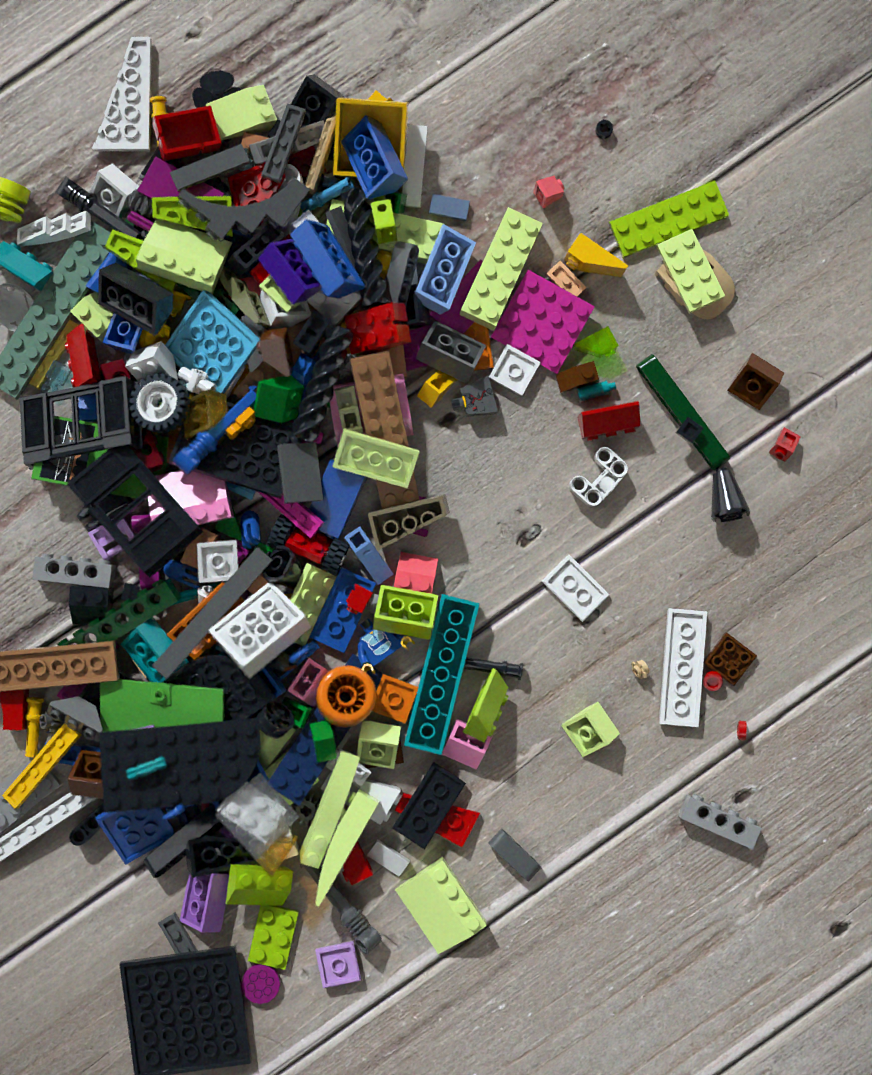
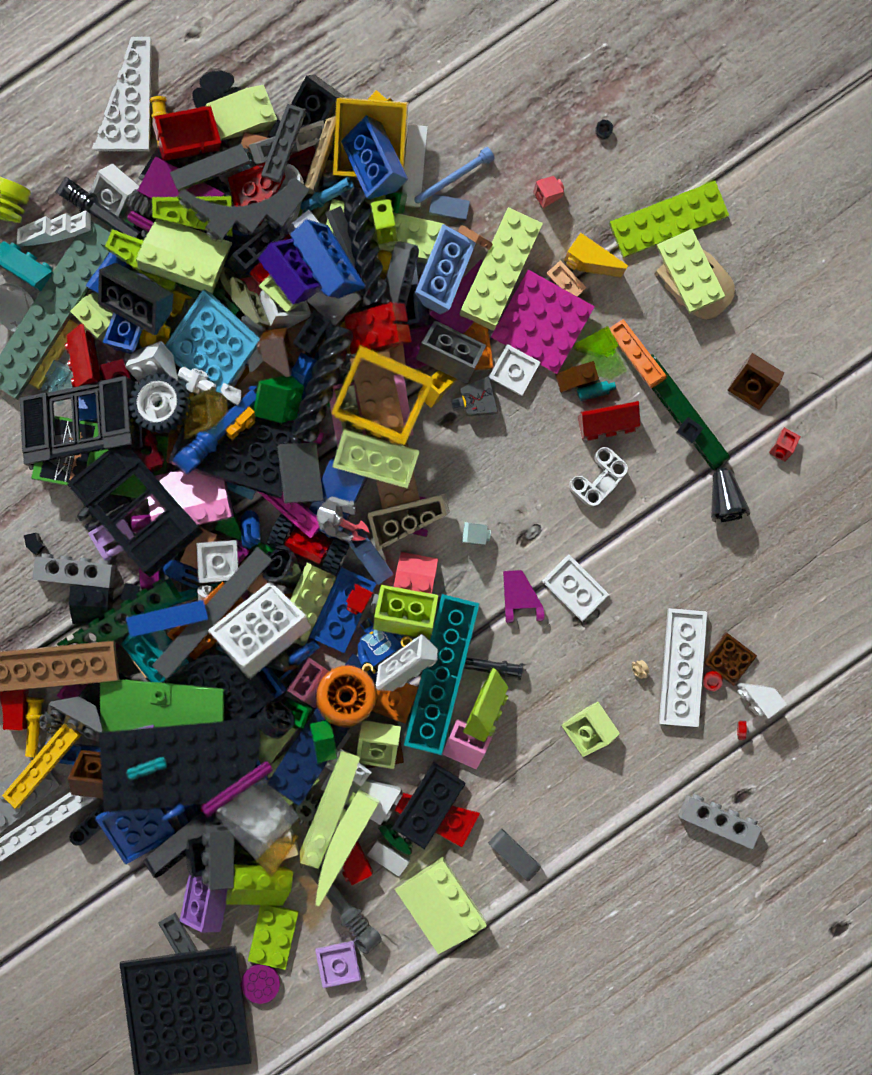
none -> black piece [24,533,46,555]
none -> blue slope [126,600,208,637]
none -> magenta axle [202,762,273,816]
none -> dark grey brick [202,824,234,890]
none -> white tile [221,383,241,405]
none -> light grey piece [317,497,356,541]
none -> yellow window [332,346,434,445]
none -> coral bar [340,519,370,541]
none -> white slope [376,634,438,691]
none -> dark green slope [378,822,413,855]
none -> medium blue piece [414,147,495,203]
none -> nougat tile [458,225,493,250]
none -> light aqua slope [462,522,491,545]
none -> magenta flag [503,570,545,623]
none -> orange tile [607,319,667,389]
none -> white slope [737,683,787,719]

